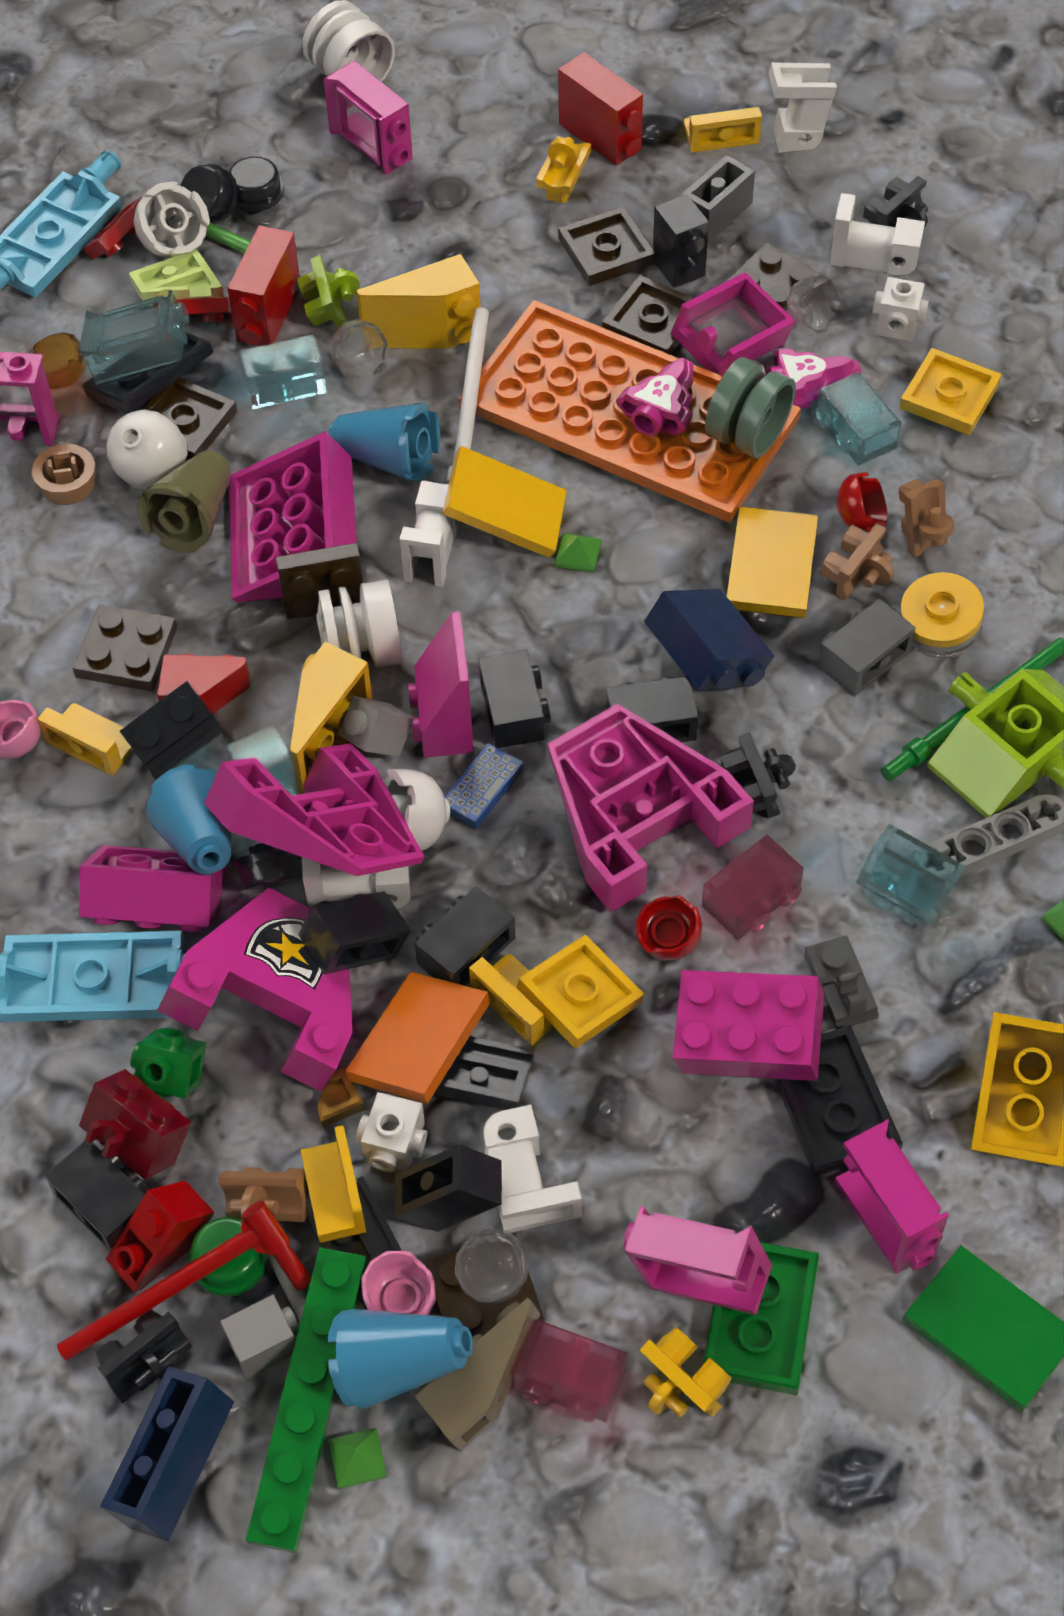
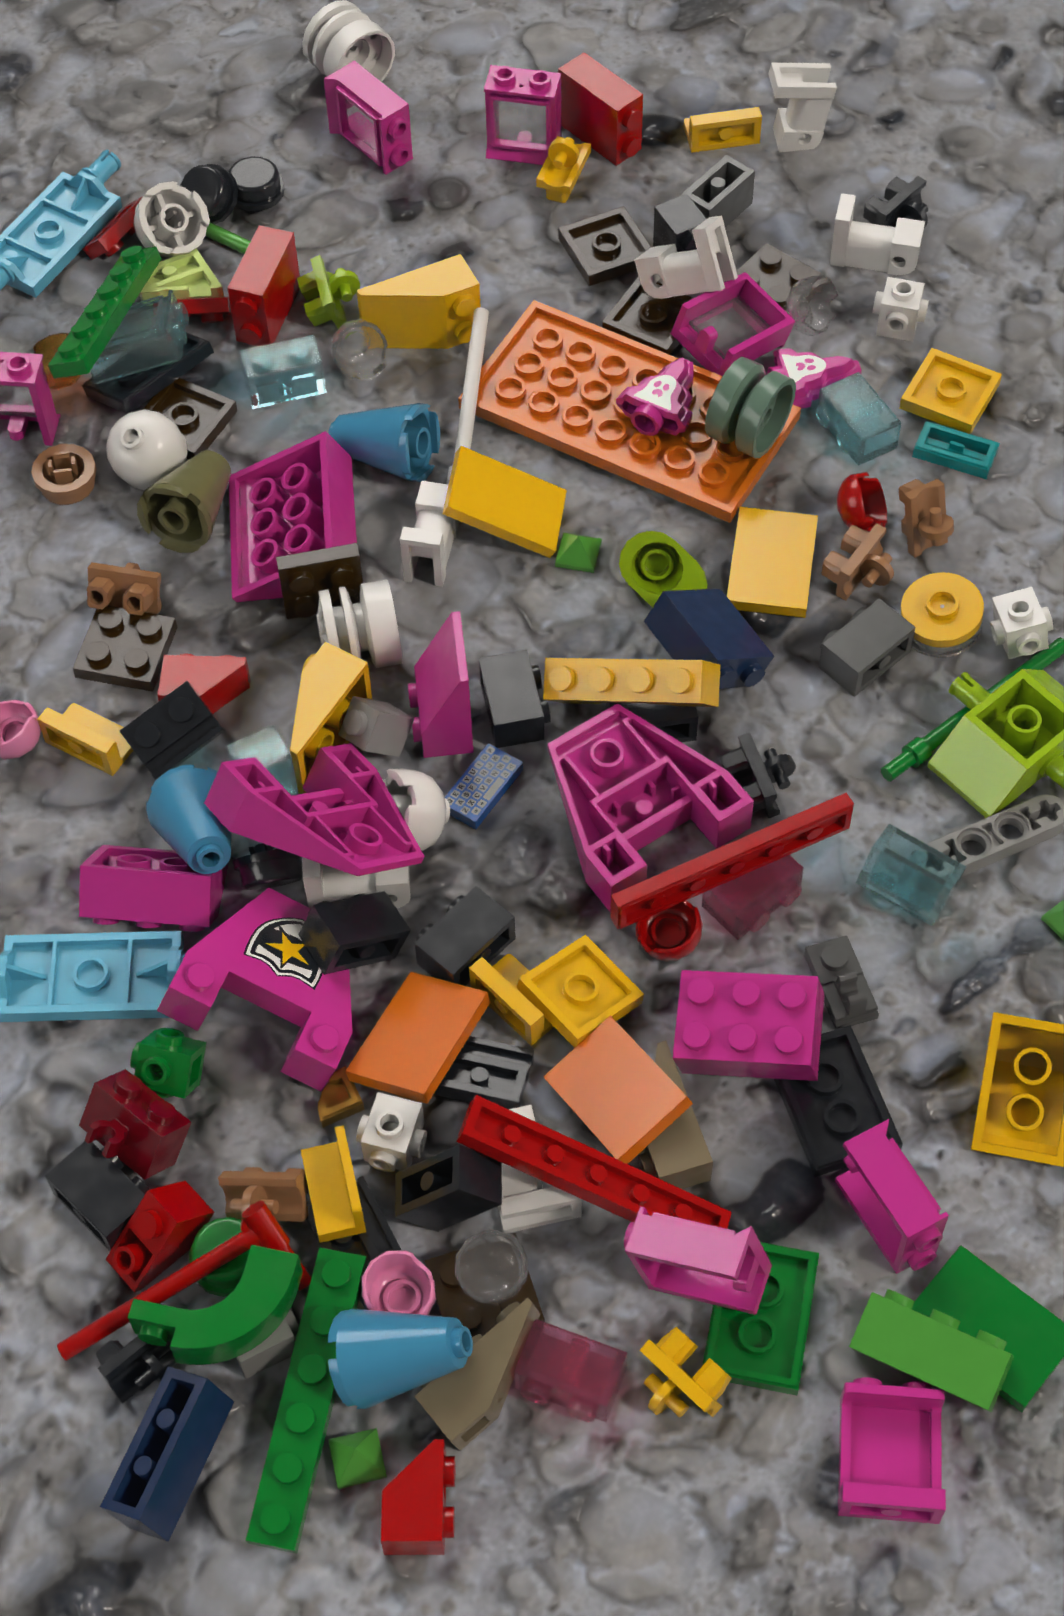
none -> green plate [48,246,161,379]
none -> medium nougat hips [87,562,162,616]
none -> green arch [128,1245,303,1365]
none -> red slope [381,1439,456,1555]
none -> red plate [456,1095,732,1229]
none -> dark pink window [484,65,562,165]
none -> yellow arch [543,658,721,707]
none -> orange tile [543,1015,693,1164]
none -> red tile [610,792,854,929]
none -> lime piece [619,531,708,608]
none -> white piece [634,215,738,299]
none -> dark tan slope [638,1040,713,1189]
none -> dark pink panel [838,1377,946,1524]
none -> bright green brick [849,1289,1014,1412]
none -> teal tile [912,421,1000,479]
none -> white brick [990,587,1053,659]

